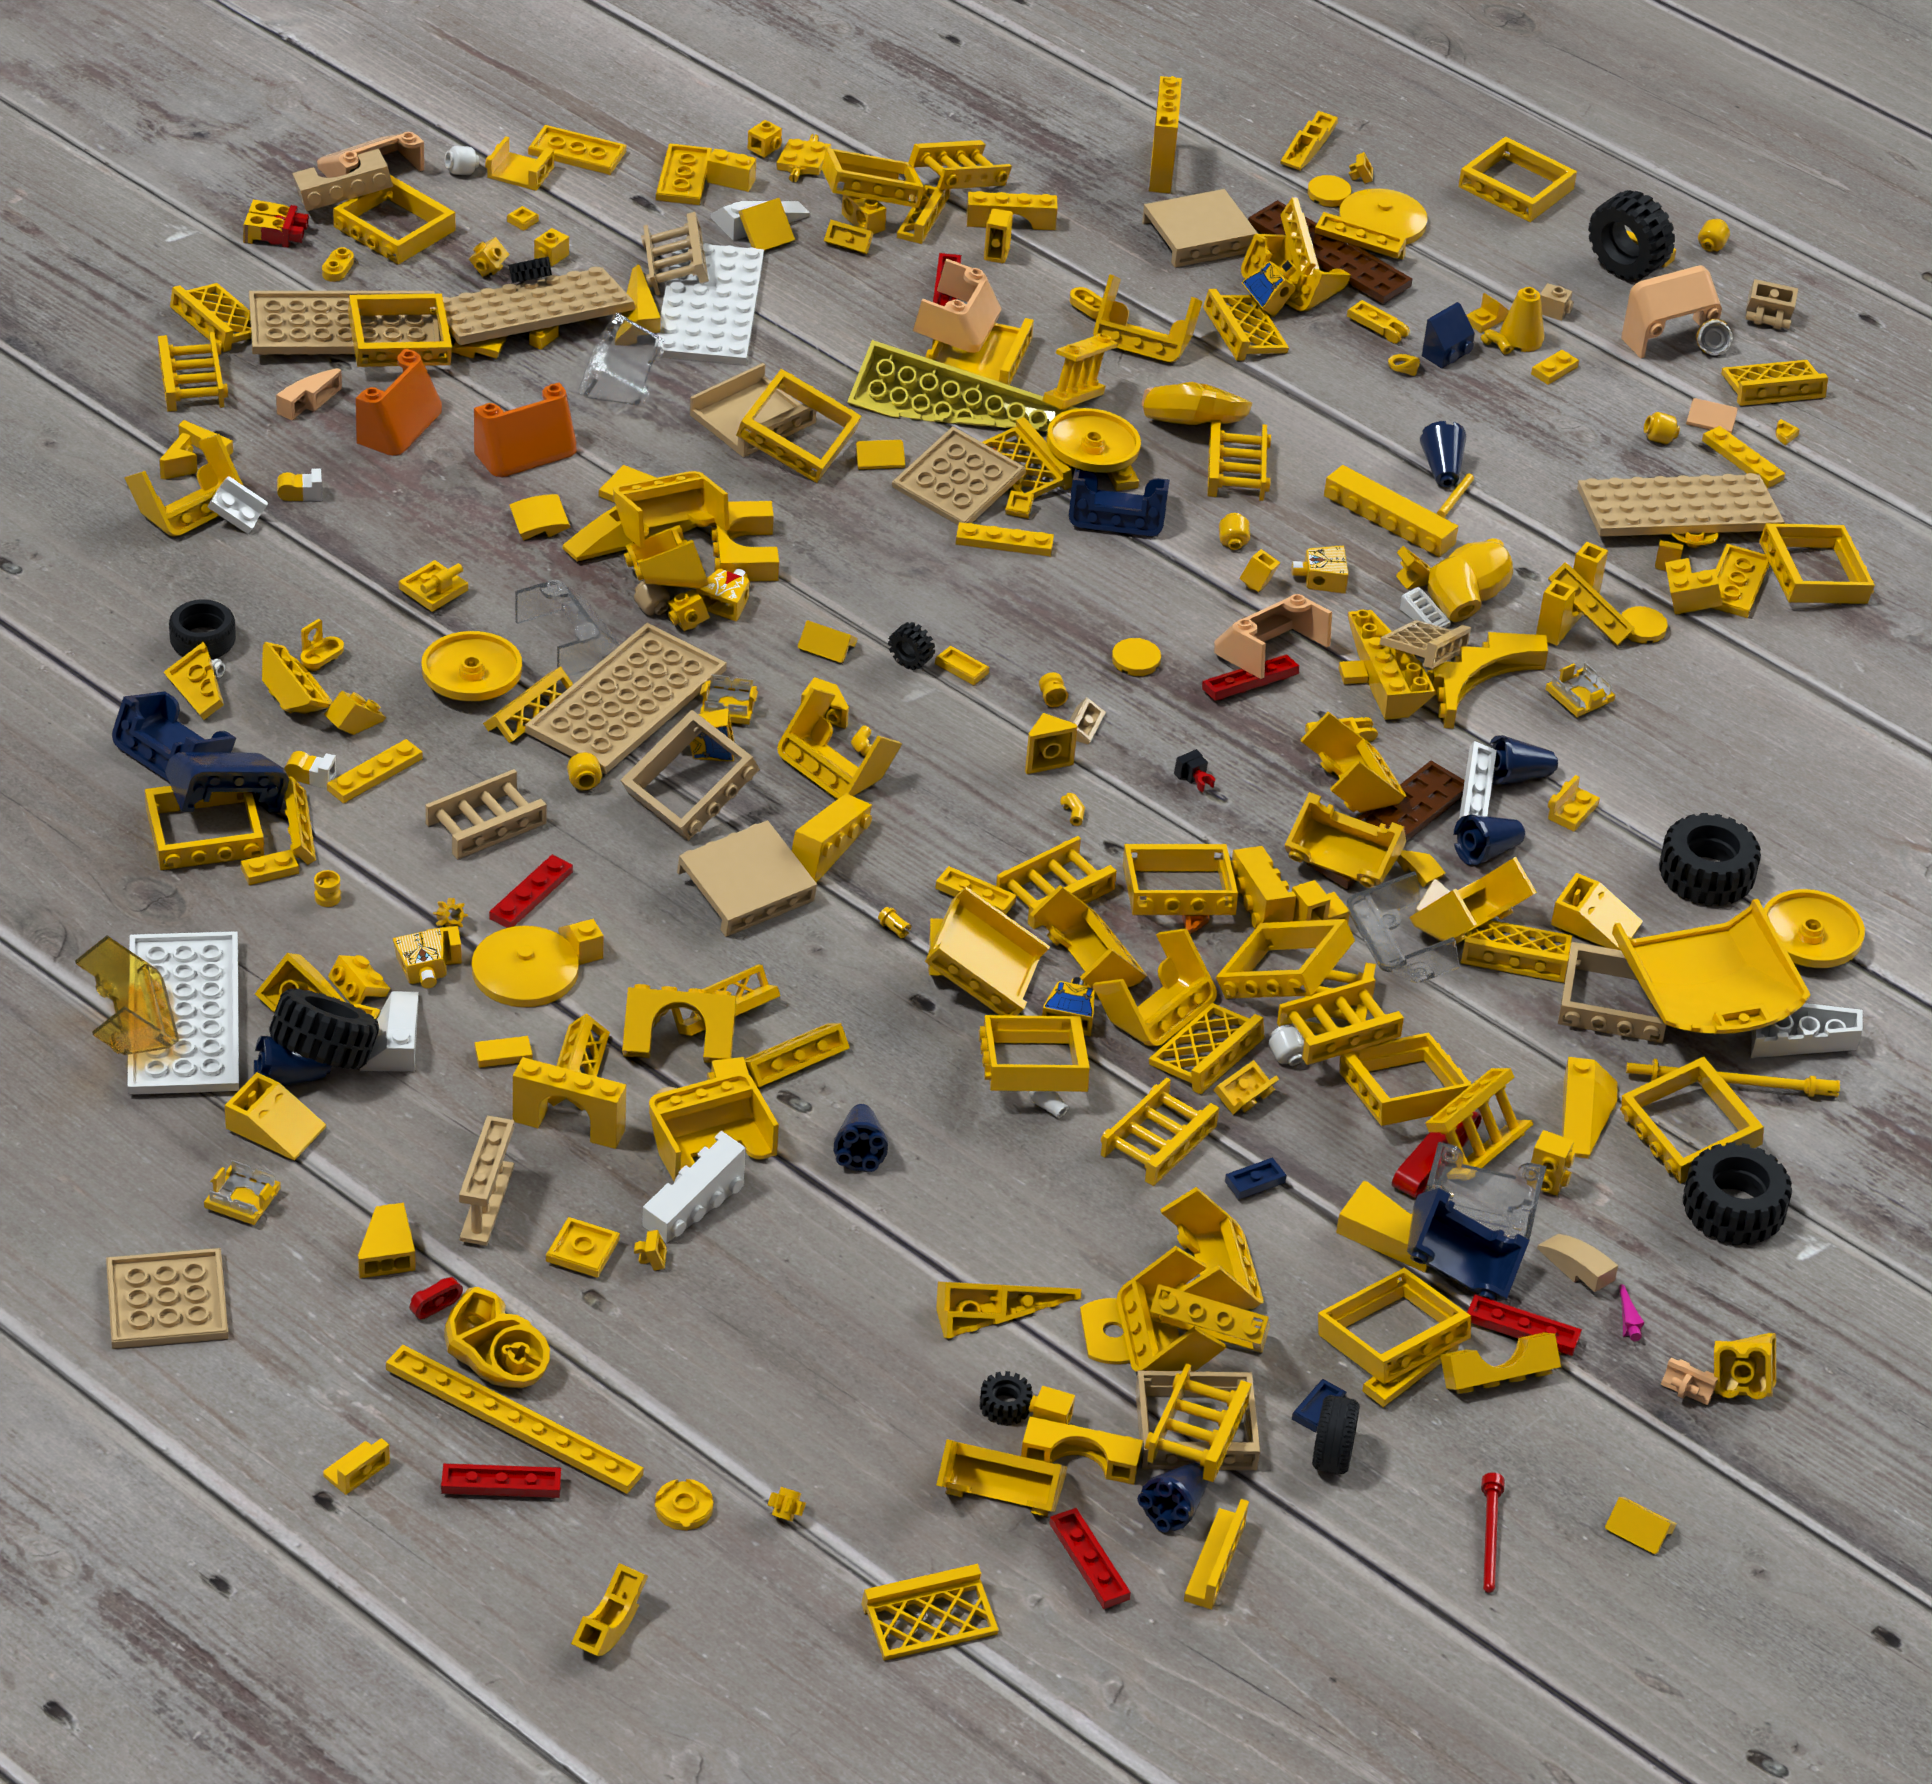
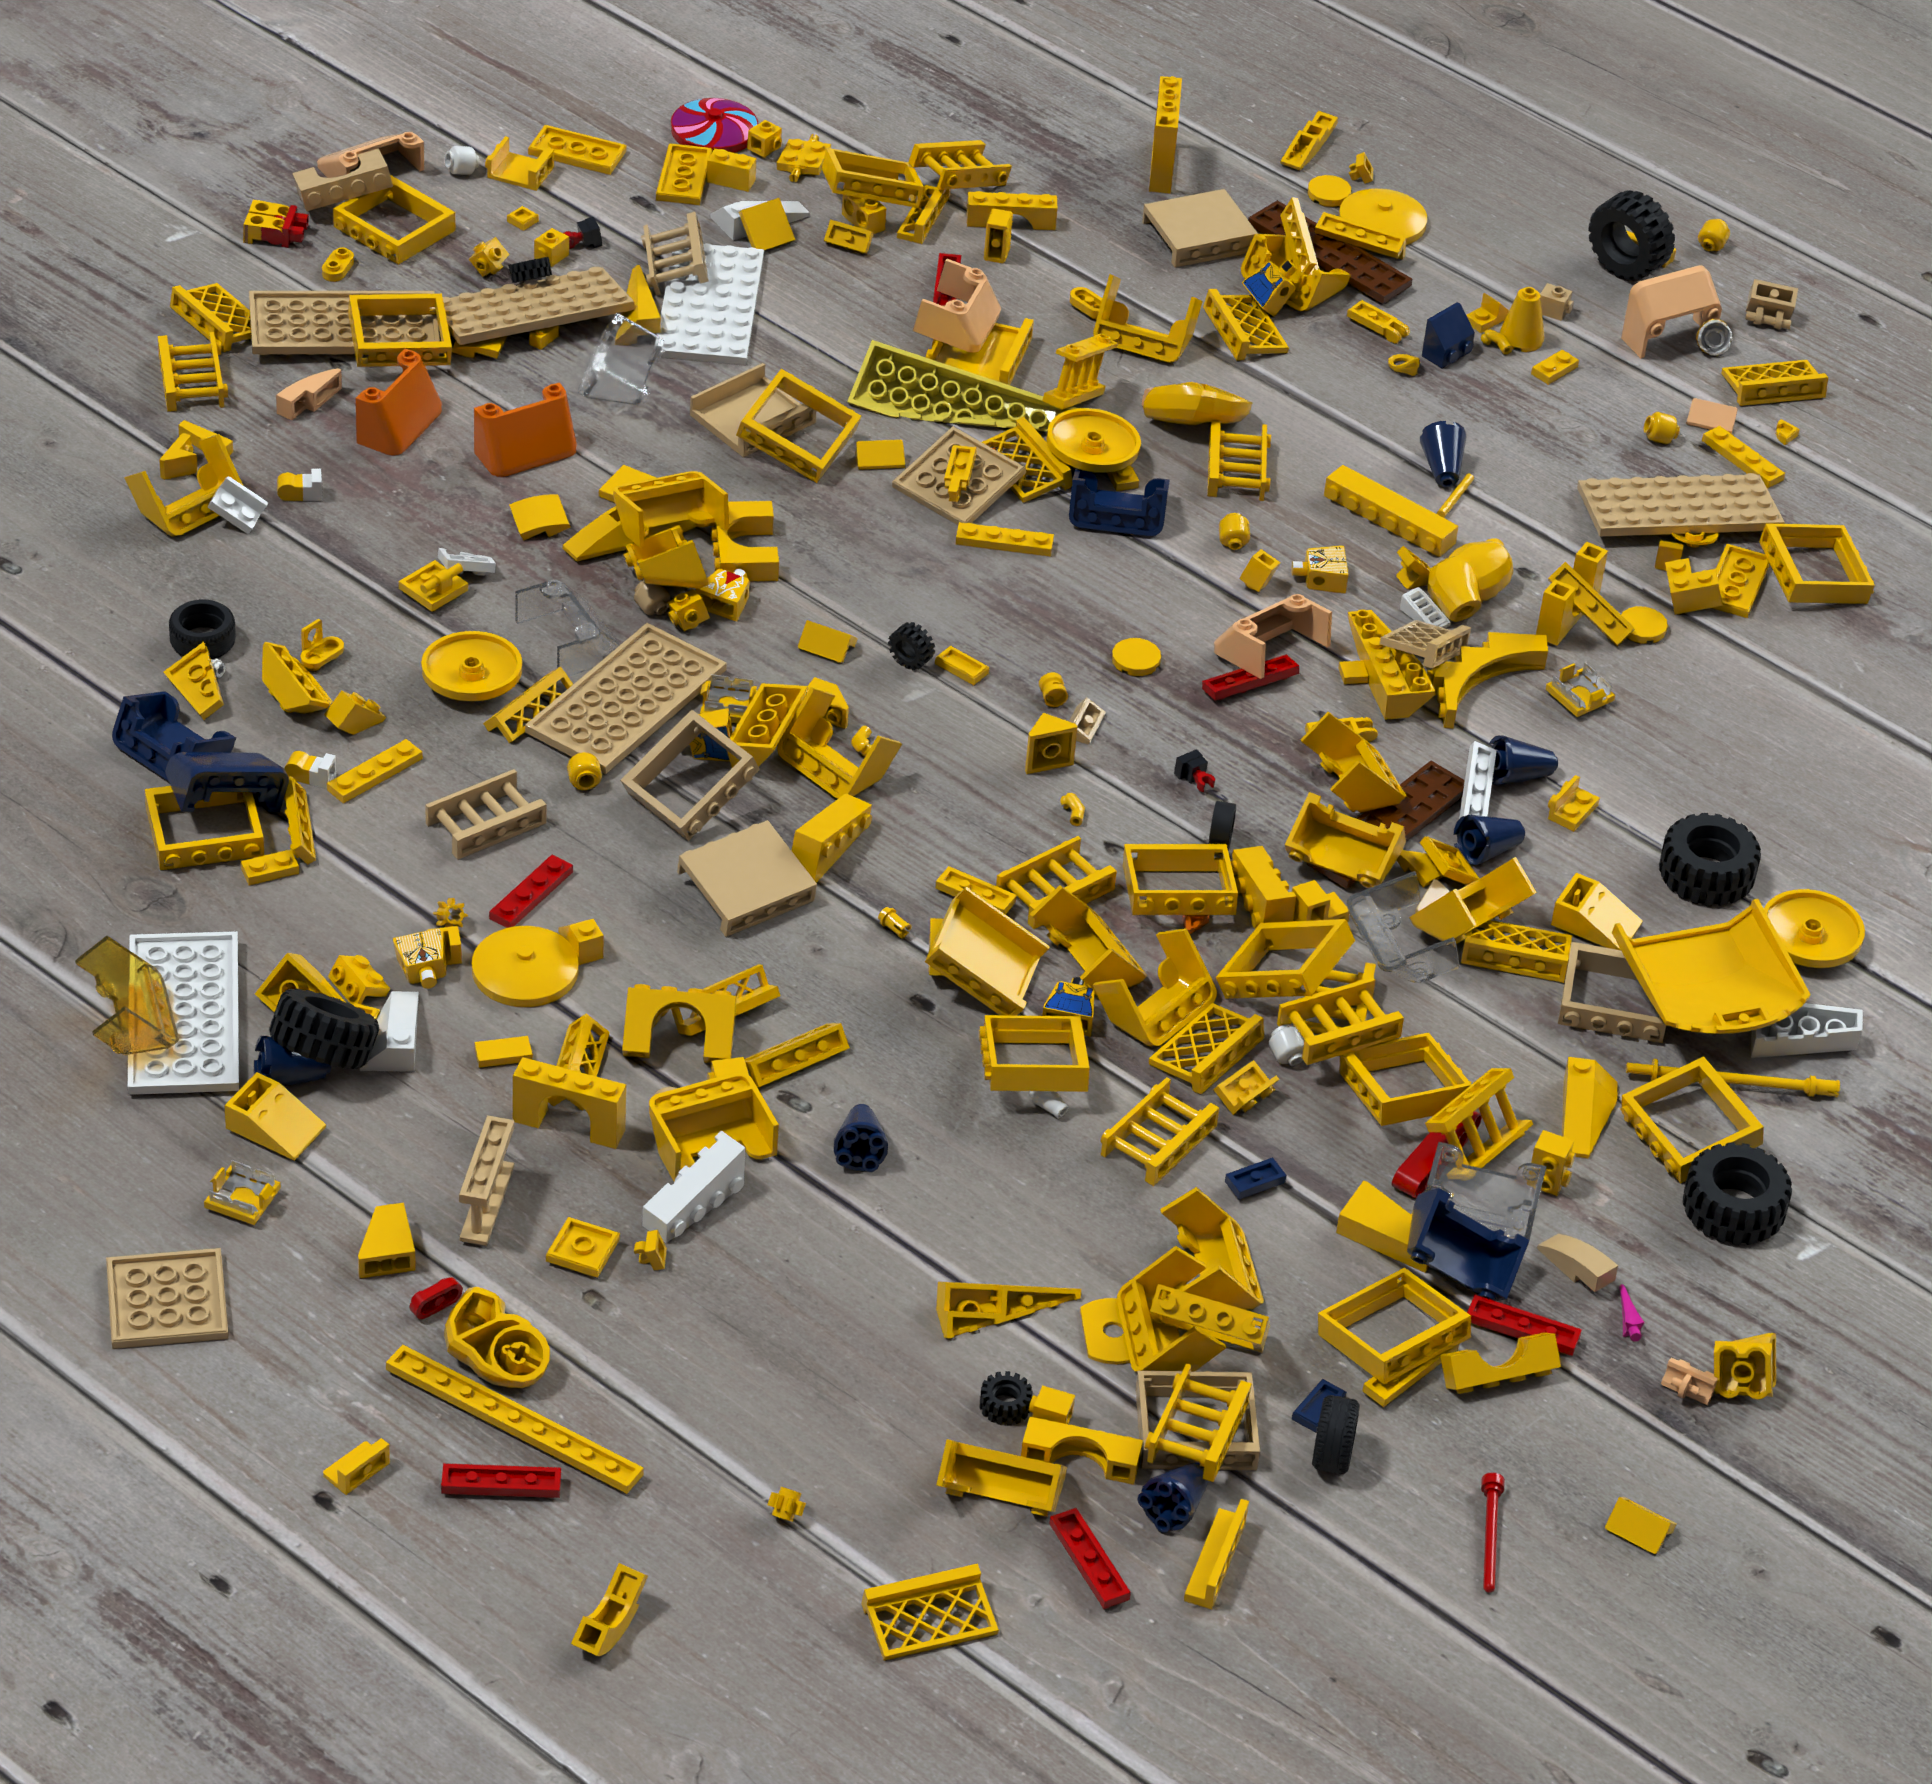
yellow wheel [314,870,341,907] -> none
yellow tile [655,1479,714,1531] -> none
yellow tile [1005,490,1034,519] -> none
yellow window [1458,136,1577,222] -> none
none -> white wing [438,548,496,576]
none -> black piece [563,217,603,249]
none -> dish [671,98,758,153]
none -> yellow slope [727,683,809,768]
none -> yellow hinge [944,445,977,502]
none -> black tyre [1208,801,1236,851]
none -> yellow plate [1420,836,1480,885]

